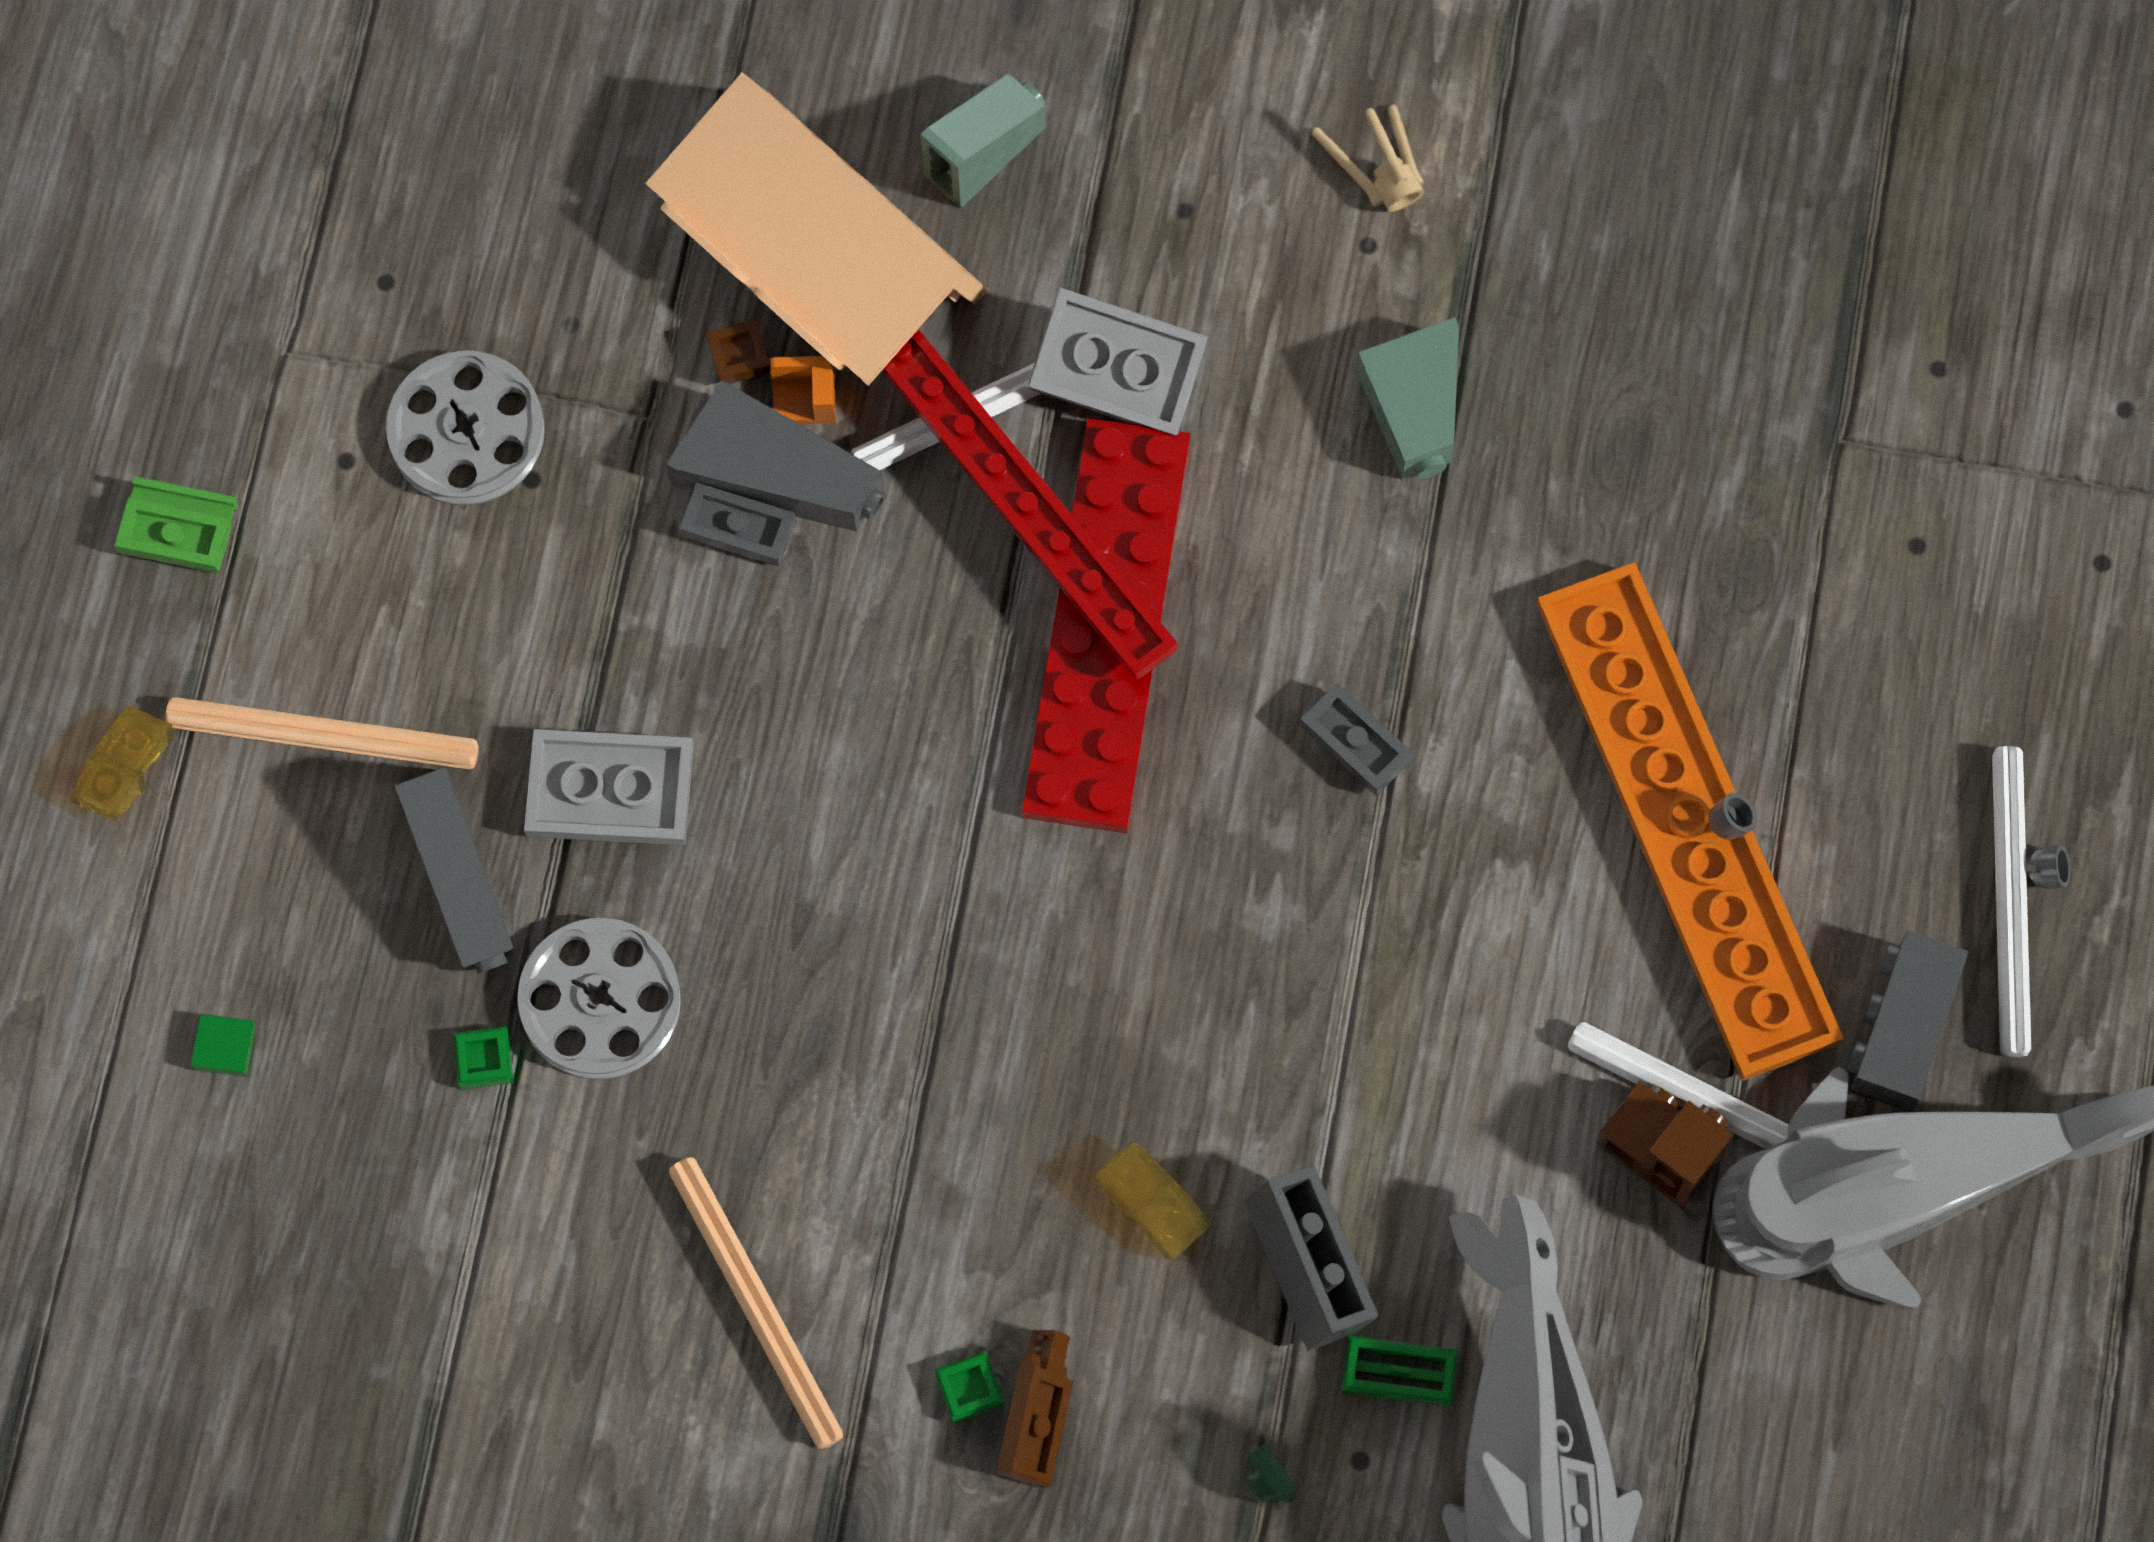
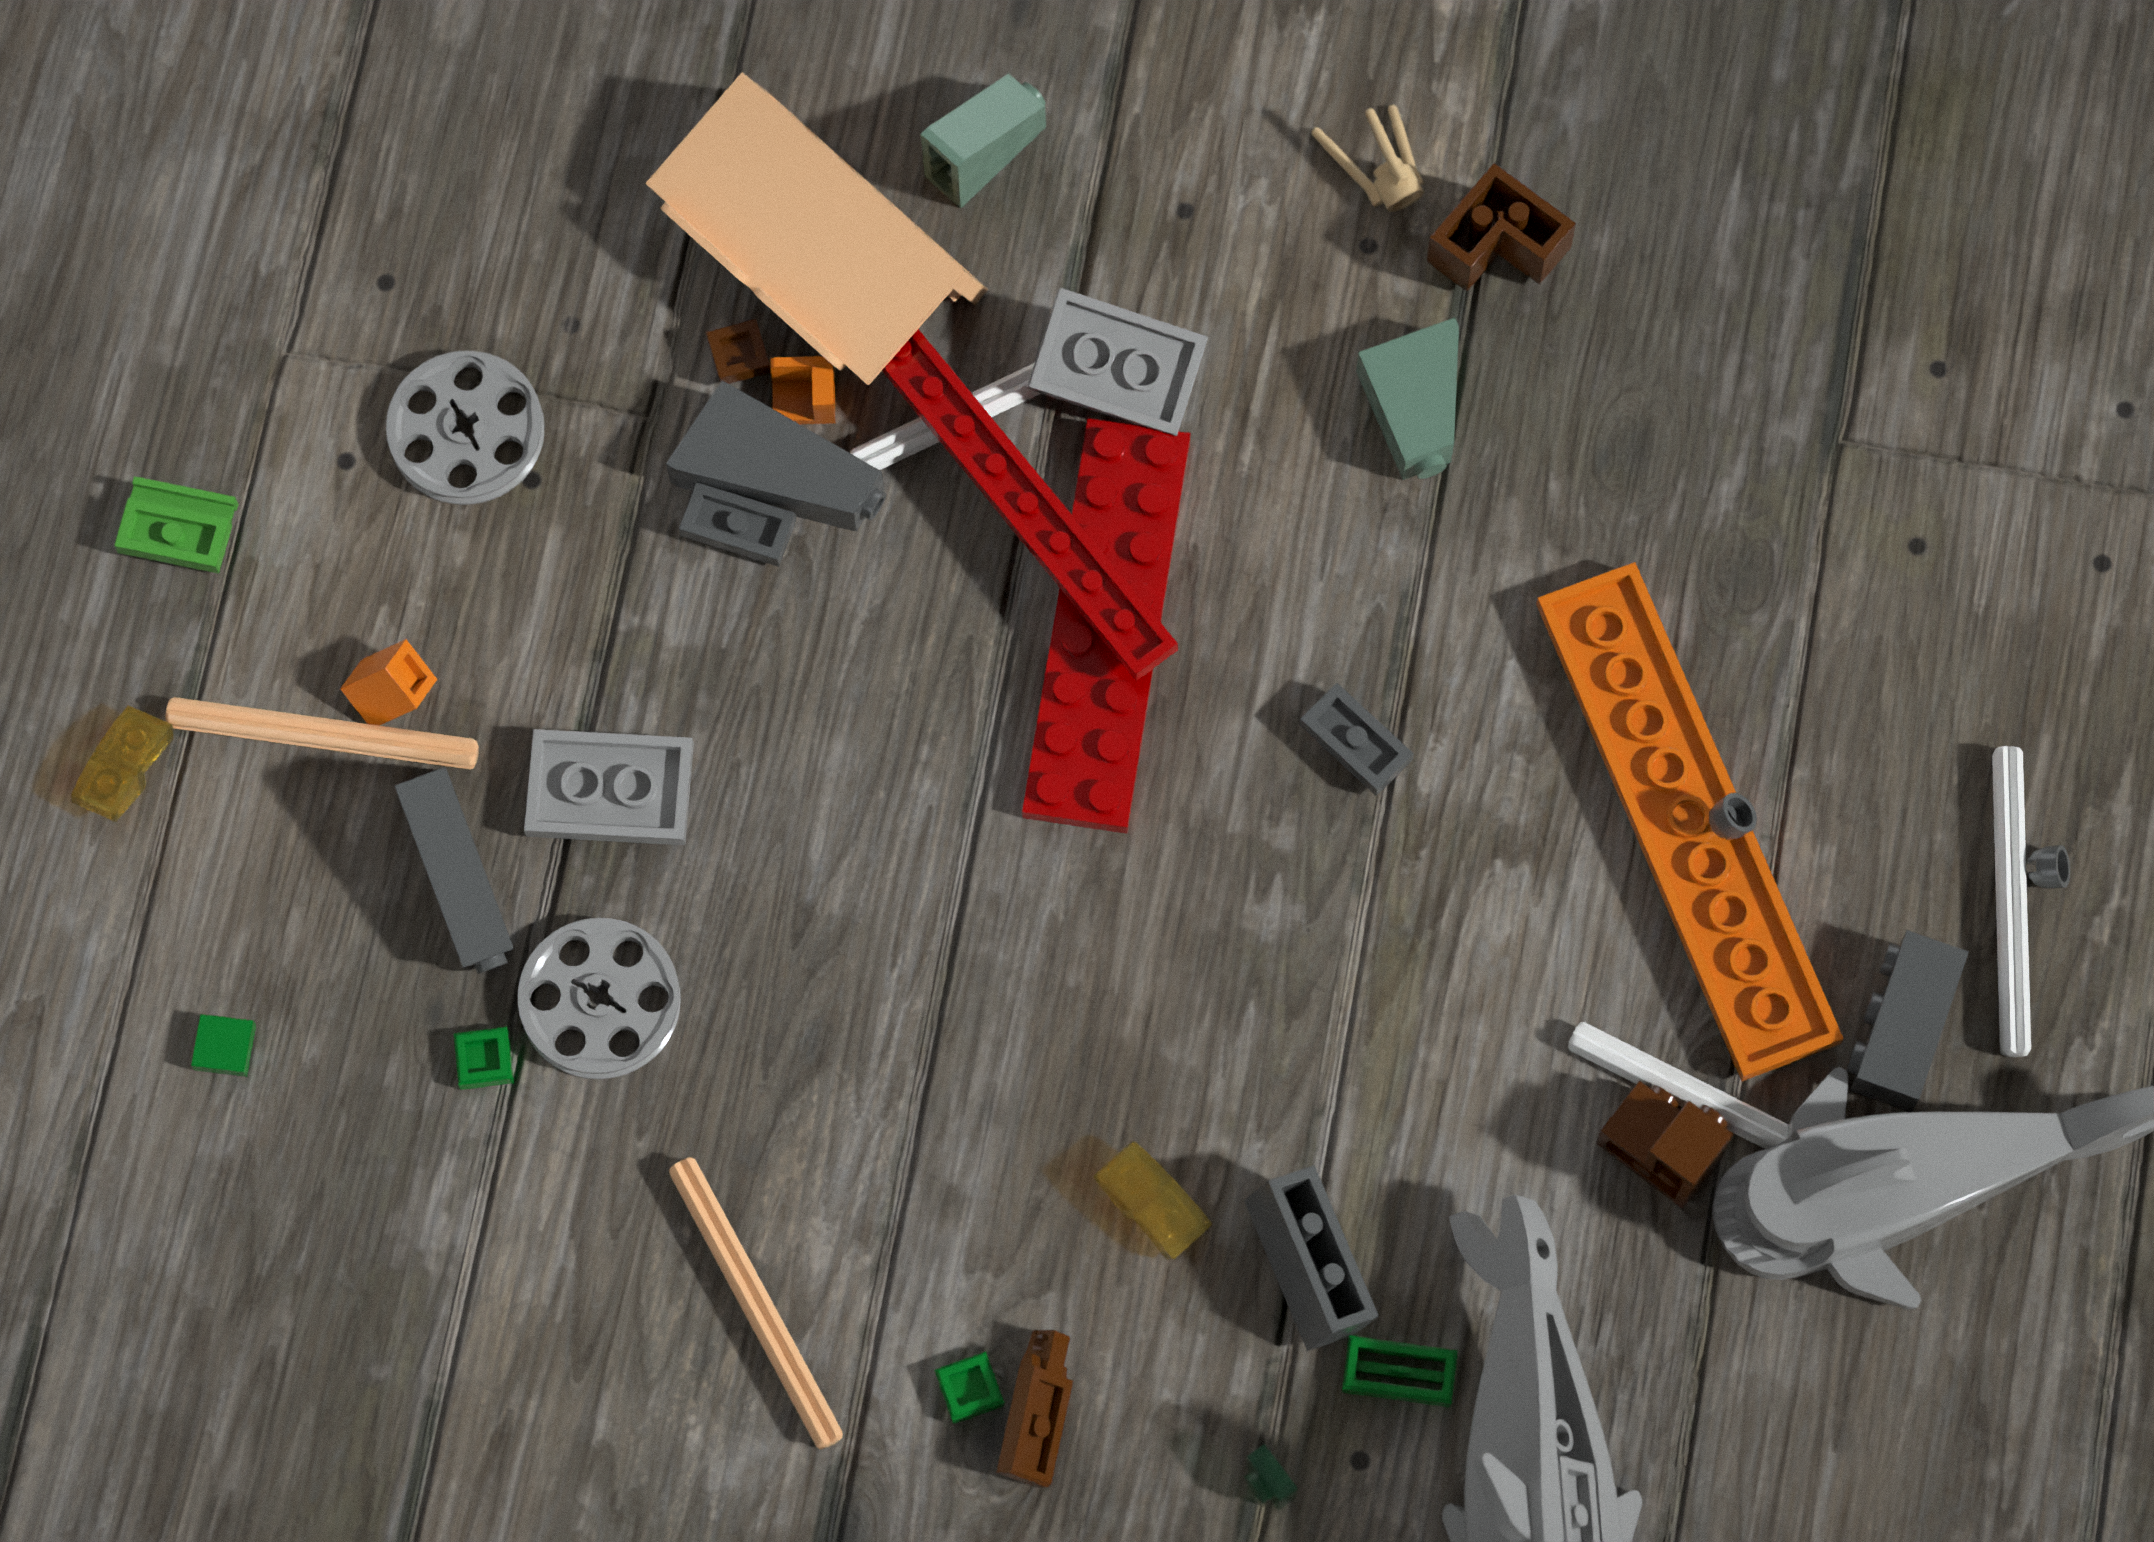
none -> orange panel [340,639,437,726]
none -> reddish brown brick [1426,163,1576,291]

